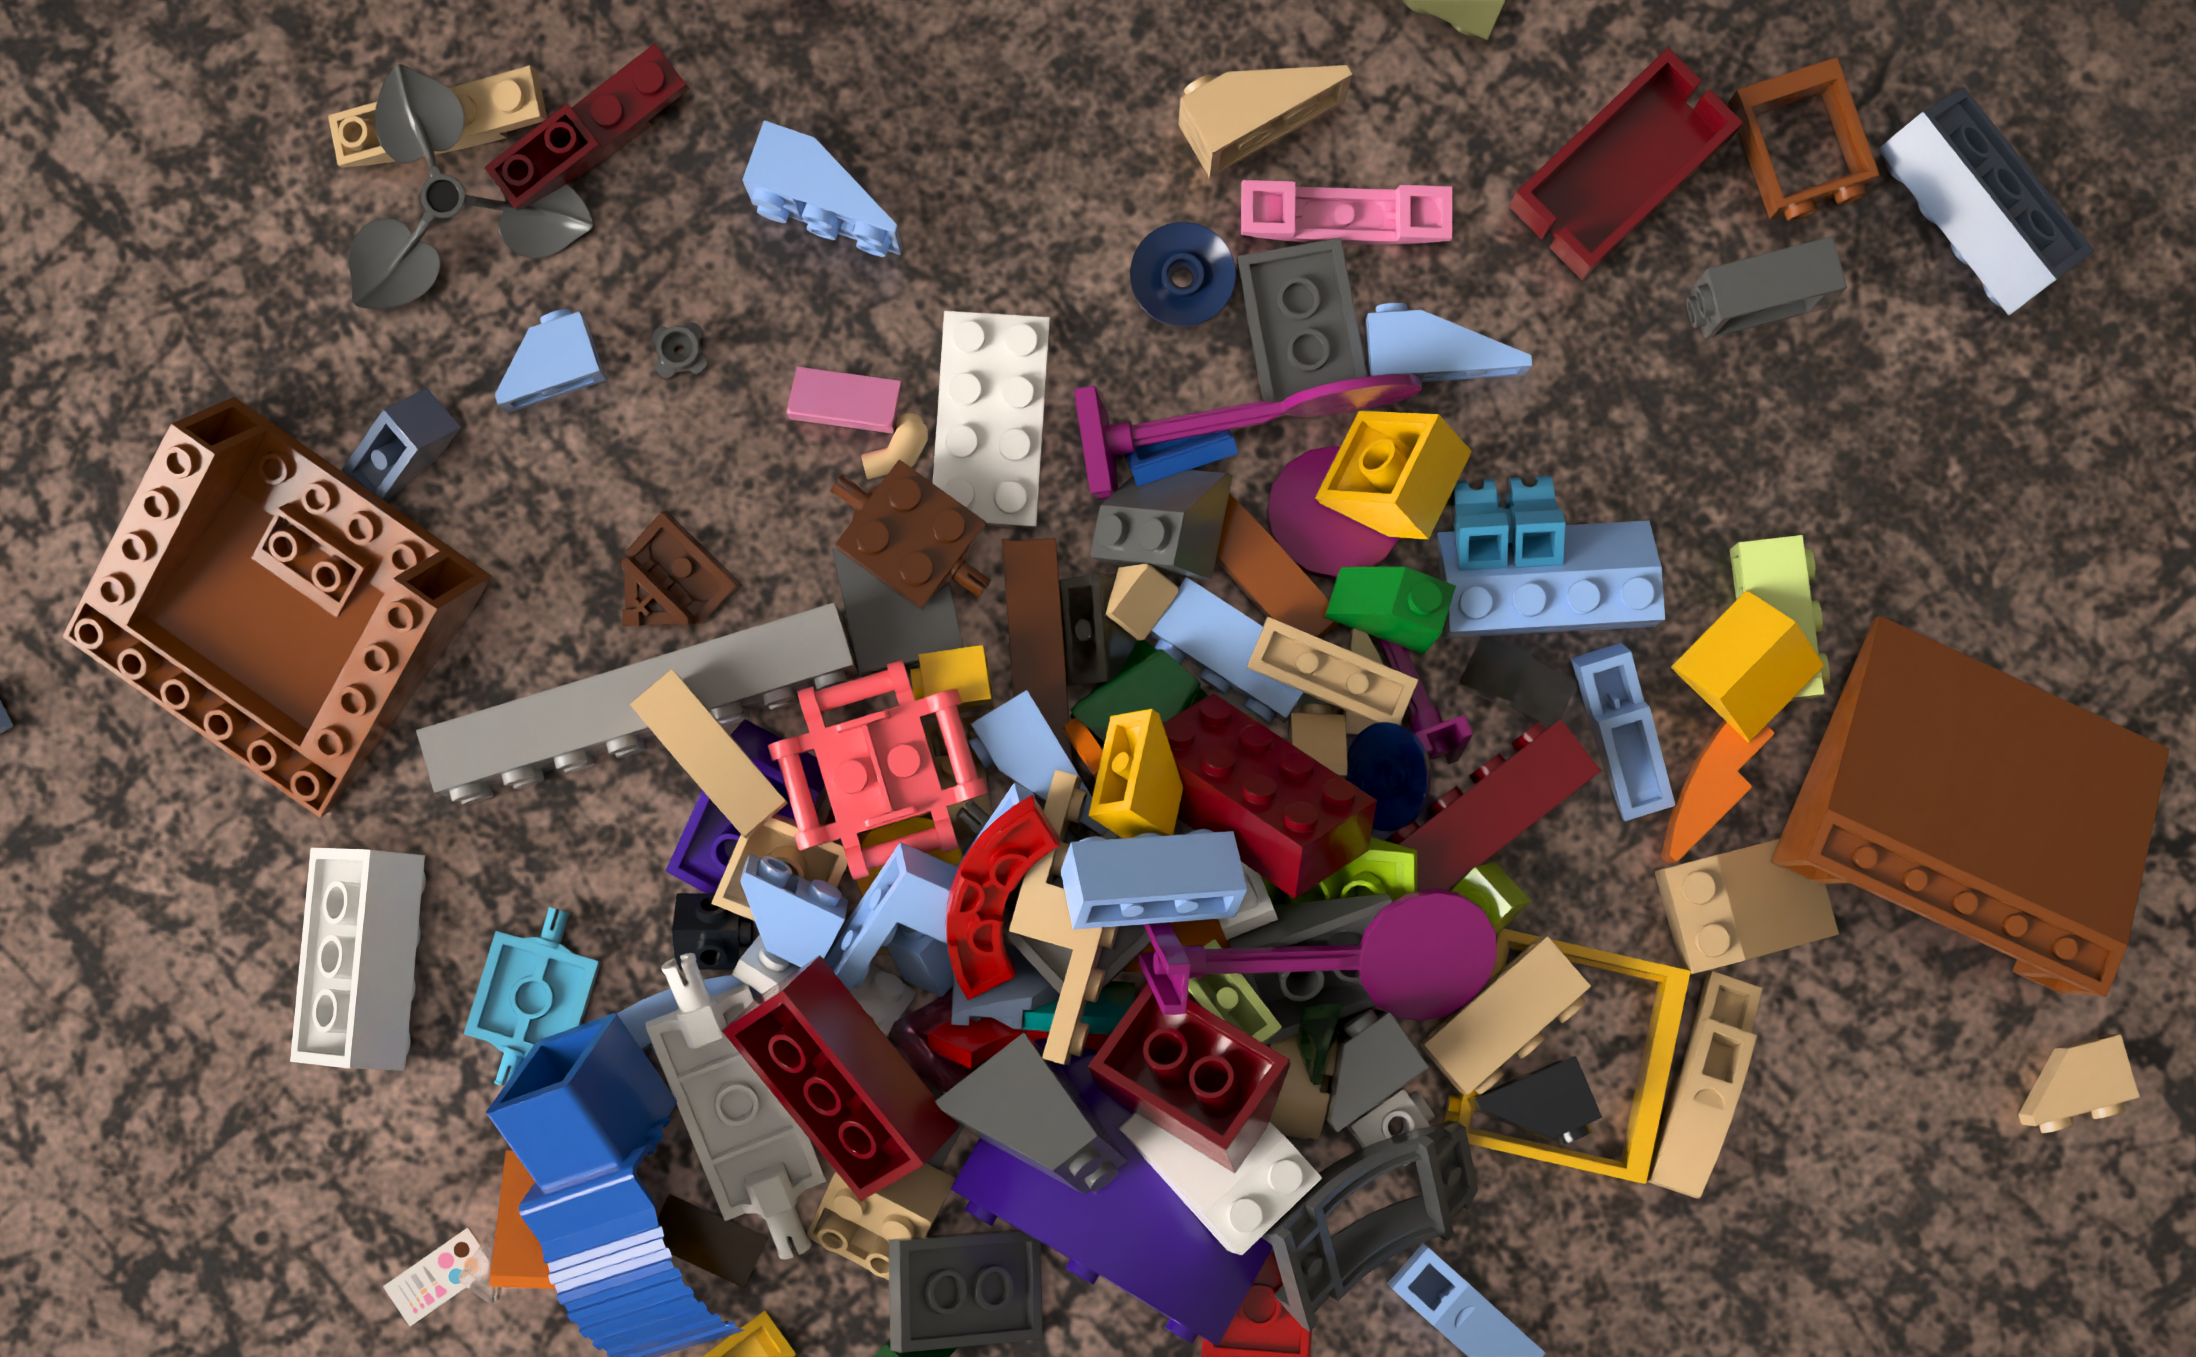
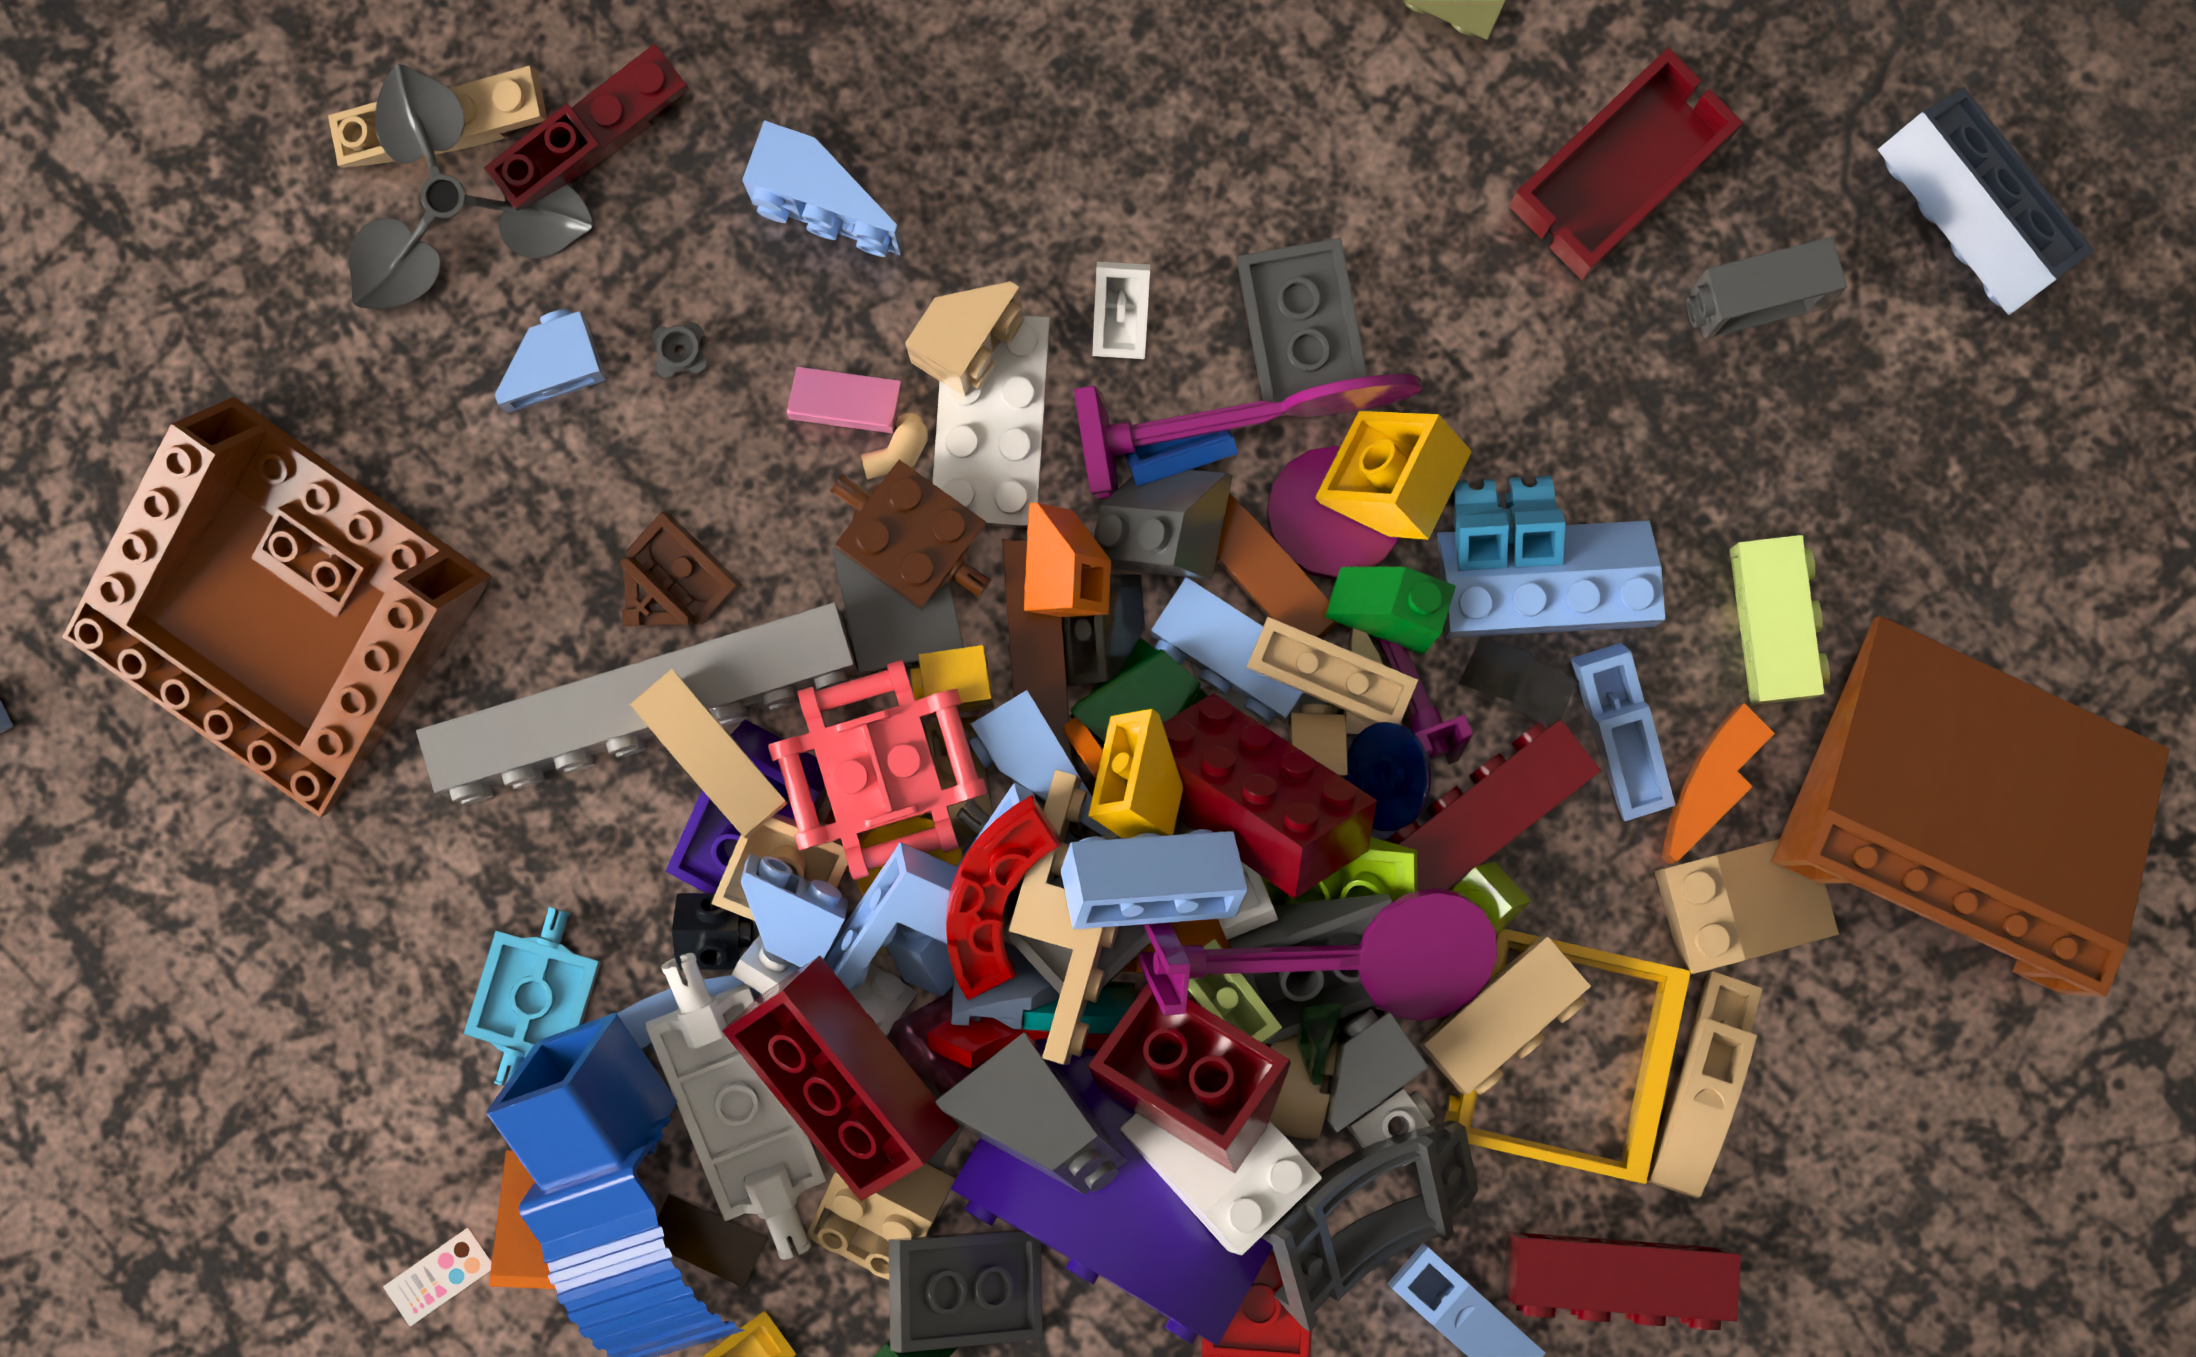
white slope [290,848,426,1071] -> none
sand blue slope [341,388,461,502] -> none
clear slope [458,1234,502,1304] -> none
tan slope [1105,564,1179,640] -> none
dark blue dish [1130,222,1236,327] -> none
tan slope [1178,65,1352,178] -> none
bright pink slope [1241,180,1452,245] -> none
light blue slope [1364,303,1532,382] -> none
black slope [1467,1056,1602,1145] -> none
yellow slope [1671,590,1825,743] -> none
dark orange window [1728,57,1879,222] -> none
tan slope [2018,1034,2140,1133] -> none
none -> tan slope [905,281,1025,397]
none -> orange slope [1024,503,1111,617]
none -> white slope [1092,262,1150,359]
none -> dark red brick [1503,1231,1741,1330]

